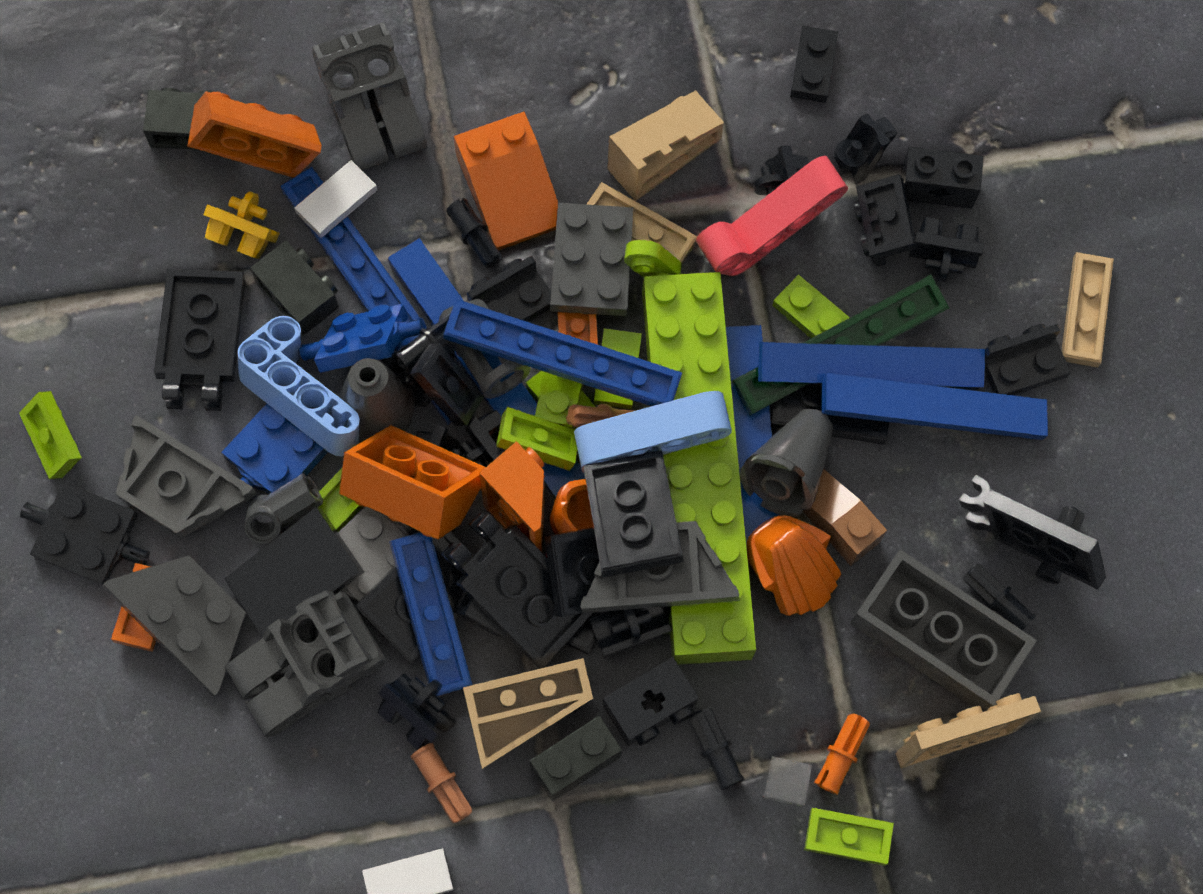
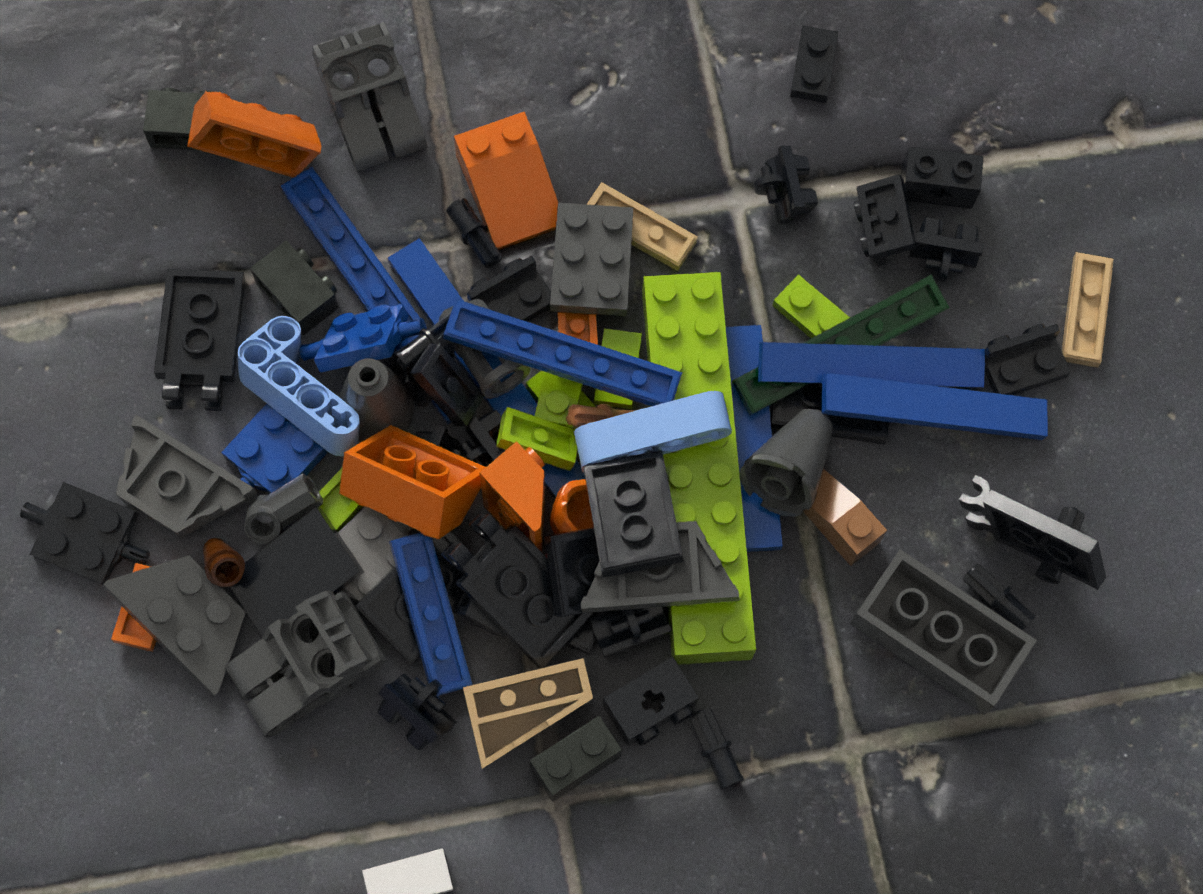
lime plate [19,391,82,480] -> none
yellow hips [203,191,279,259] -> none
white tile [294,160,377,238] -> none
nougat axle [411,743,472,823] -> none
tan wedge [608,90,724,201] -> none
lime plate [624,240,682,278] -> none
coral beam [696,156,848,276] -> none
orange hair [747,515,842,616] -> none
clear tile [763,756,812,807] -> none
lime plate [804,808,894,866] -> none
orange axle [814,714,870,795] -> none
black hips [834,113,897,184] -> none
tan plate [895,693,1041,769] -> none
none -> reddish brown cone [203,538,245,587]

